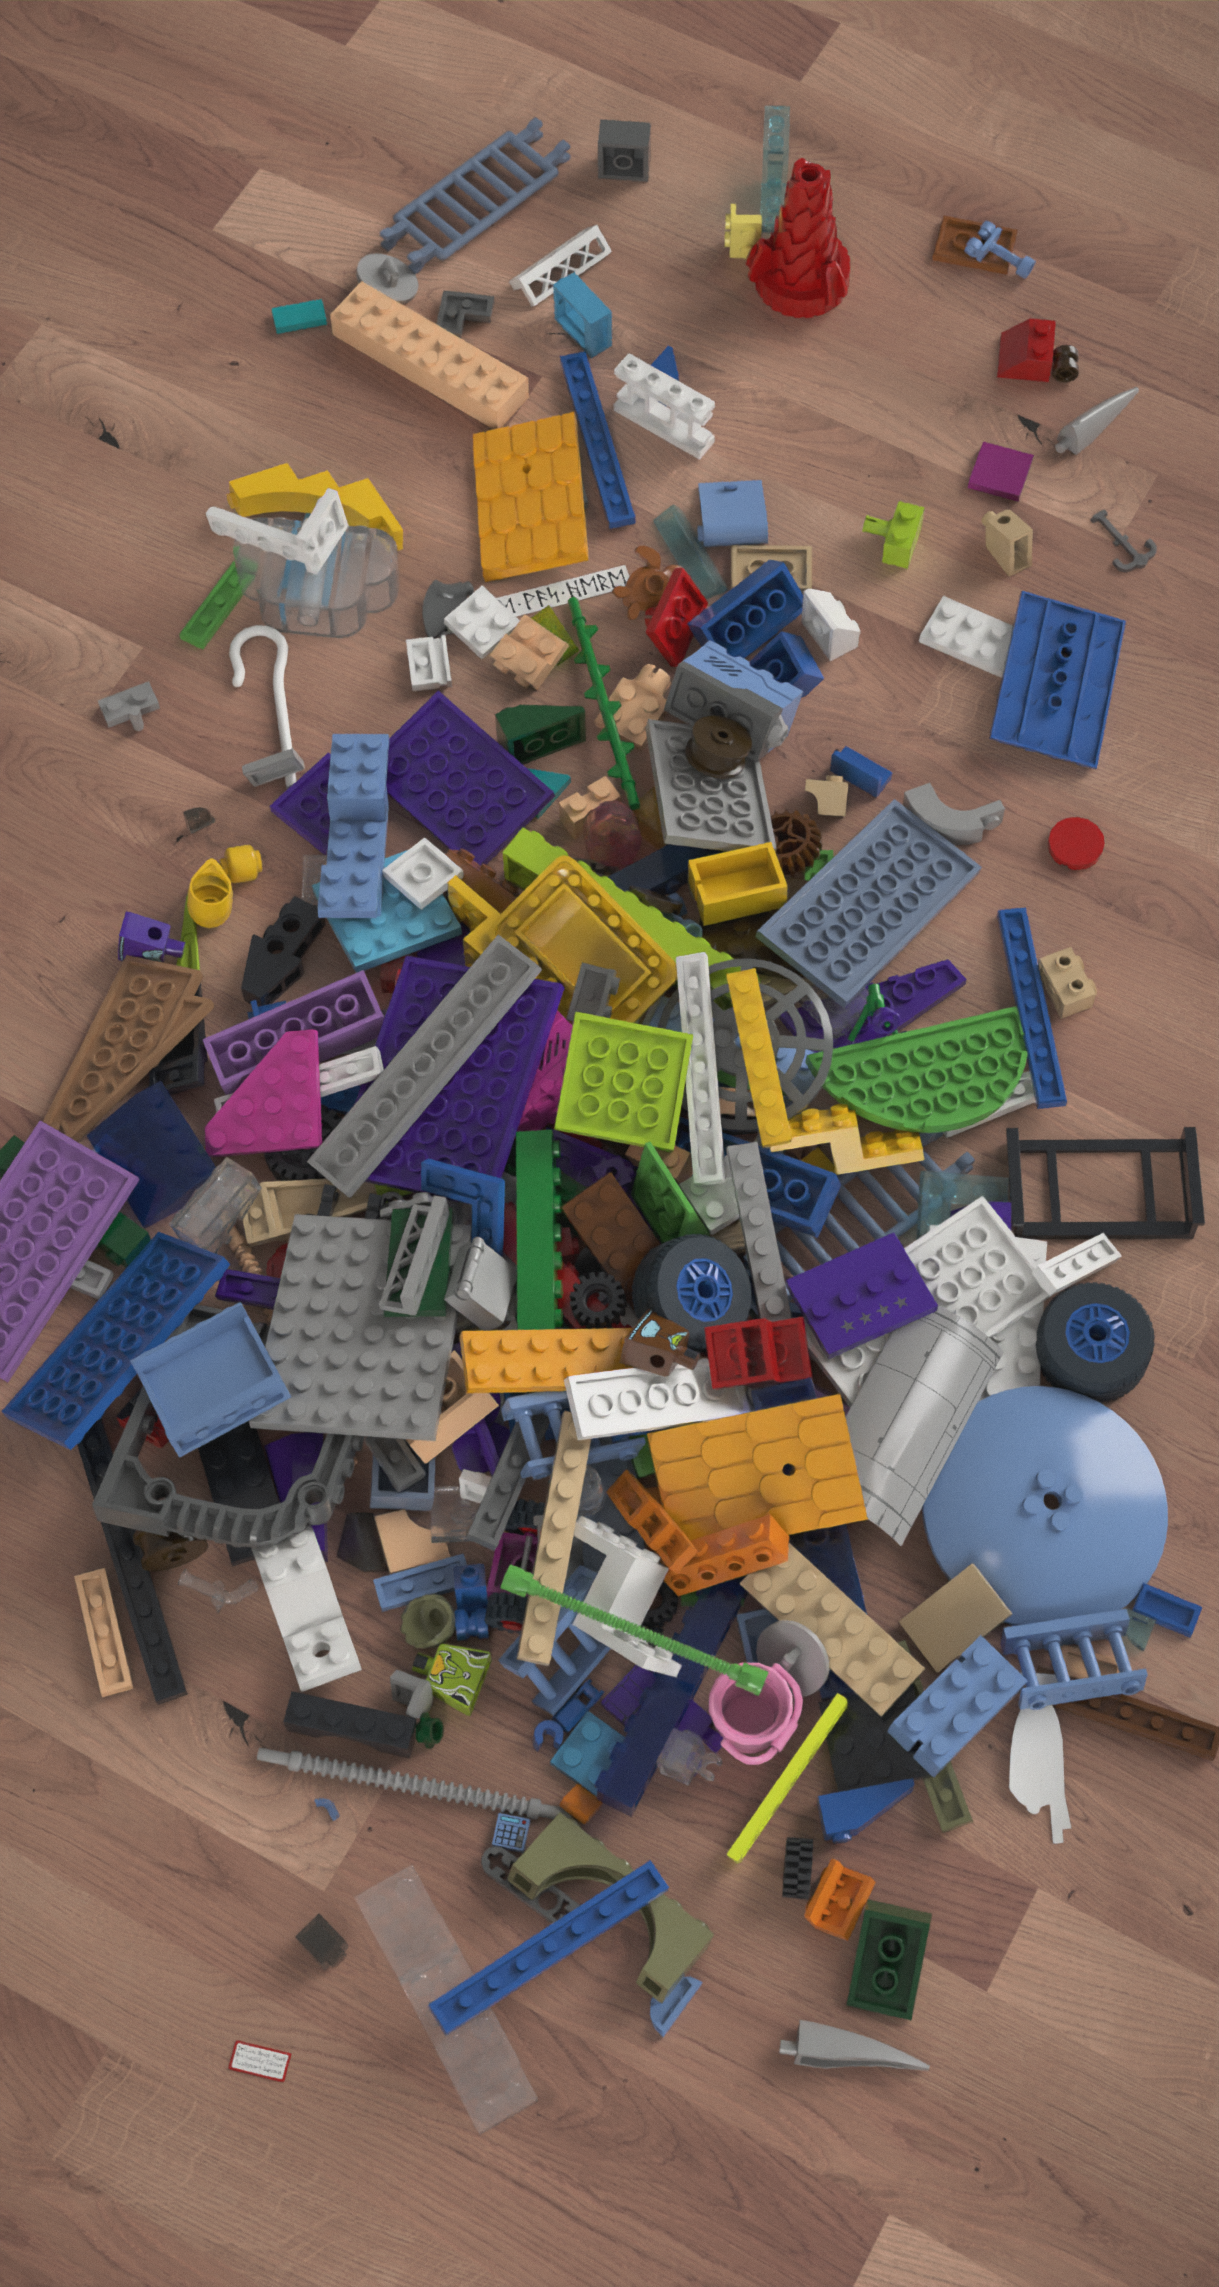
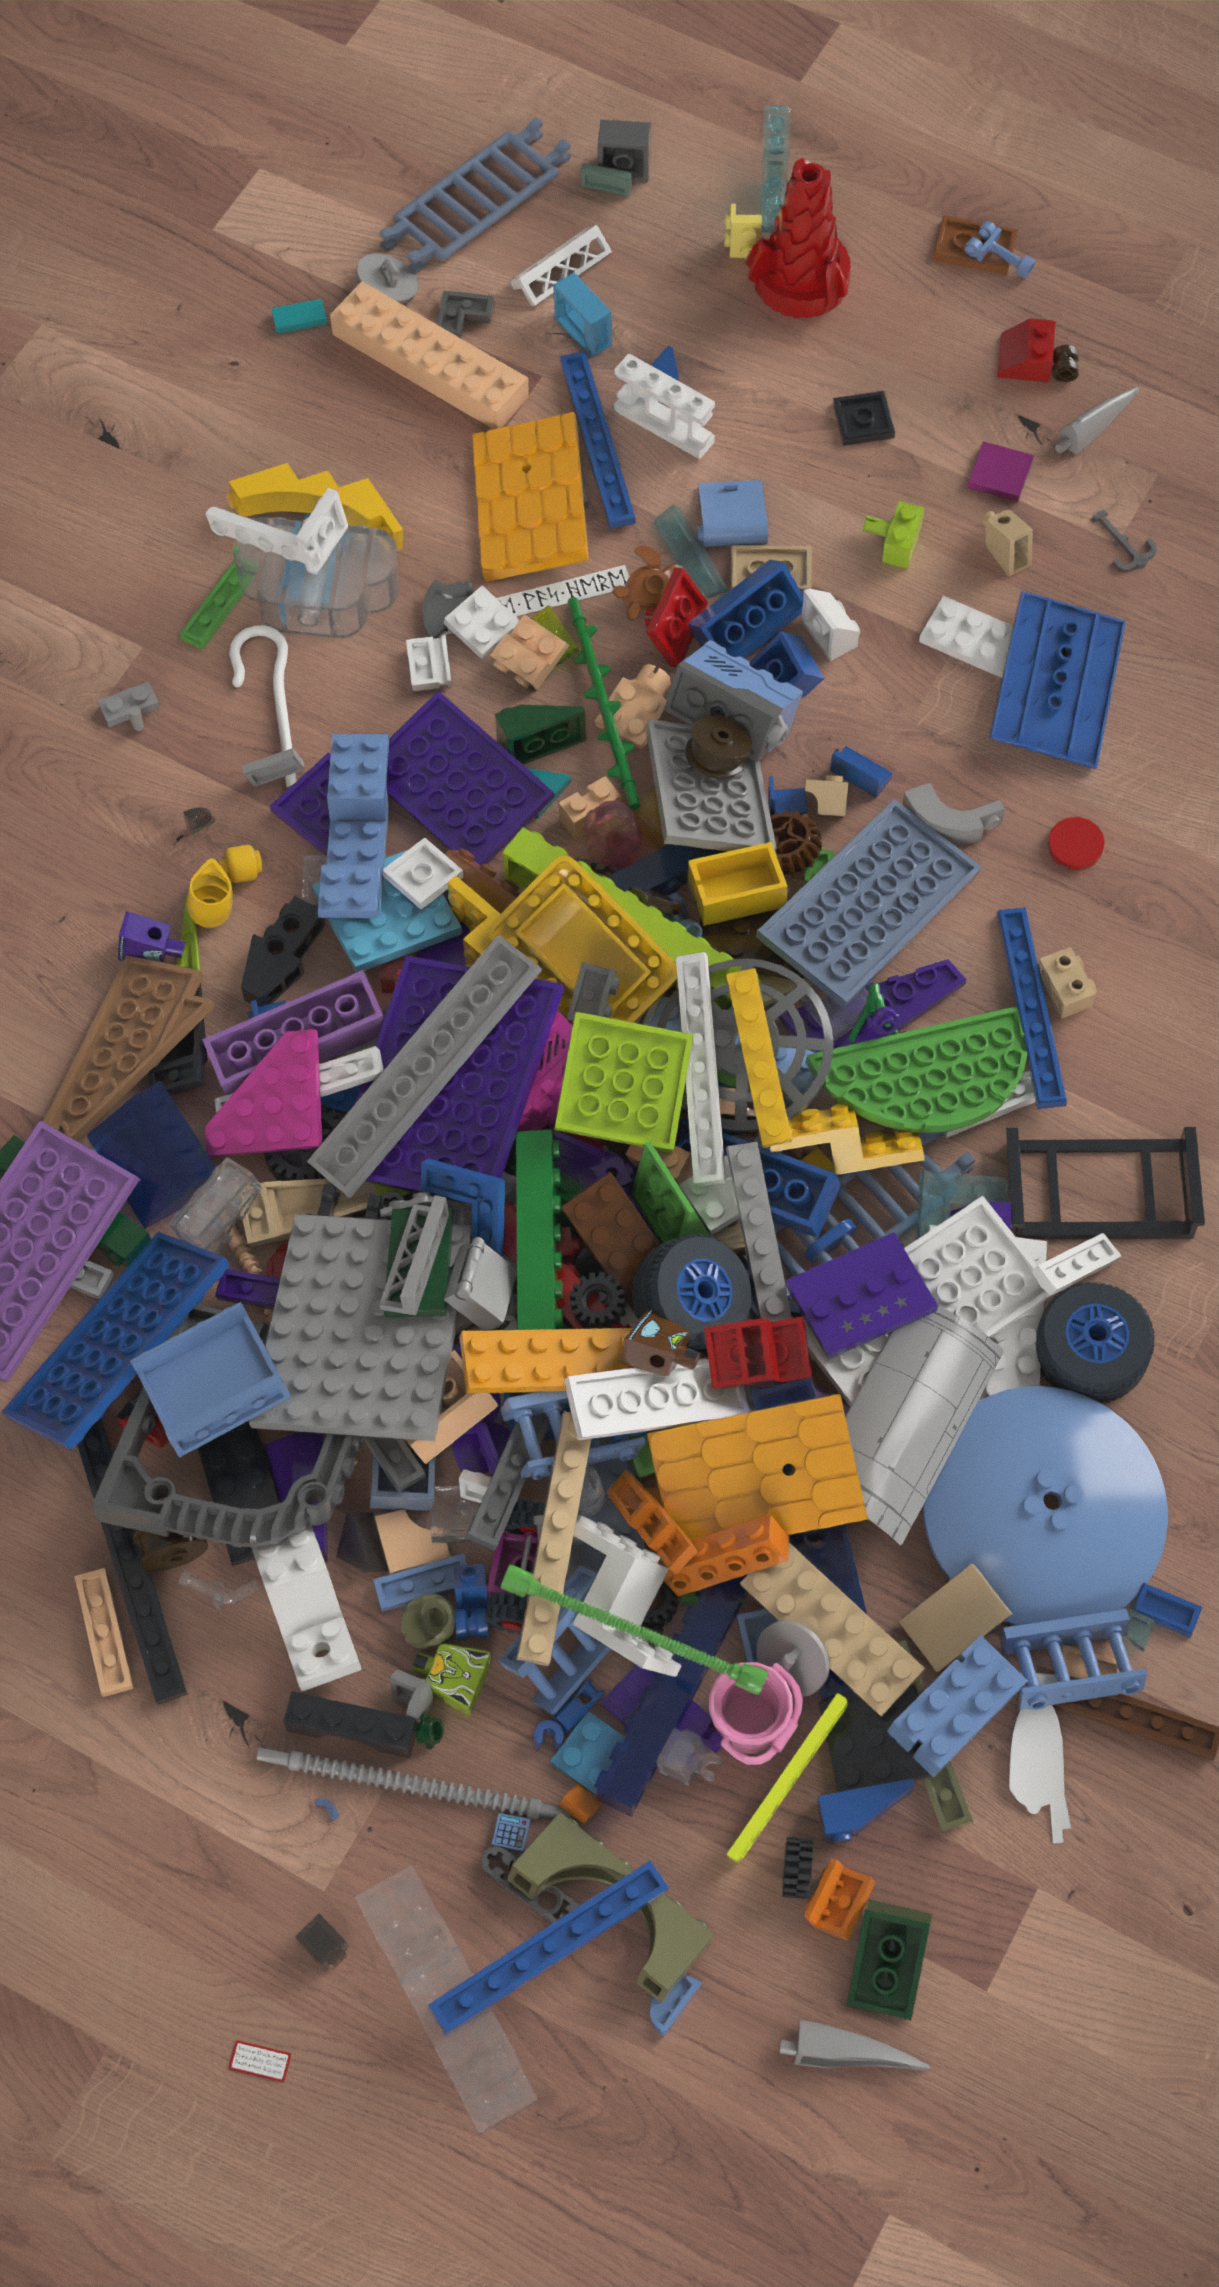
none -> sand green tile [581,163,632,197]
none -> blue bracket [768,776,808,816]
none -> blue tile [804,1219,857,1264]
none -> black tile [833,391,895,446]

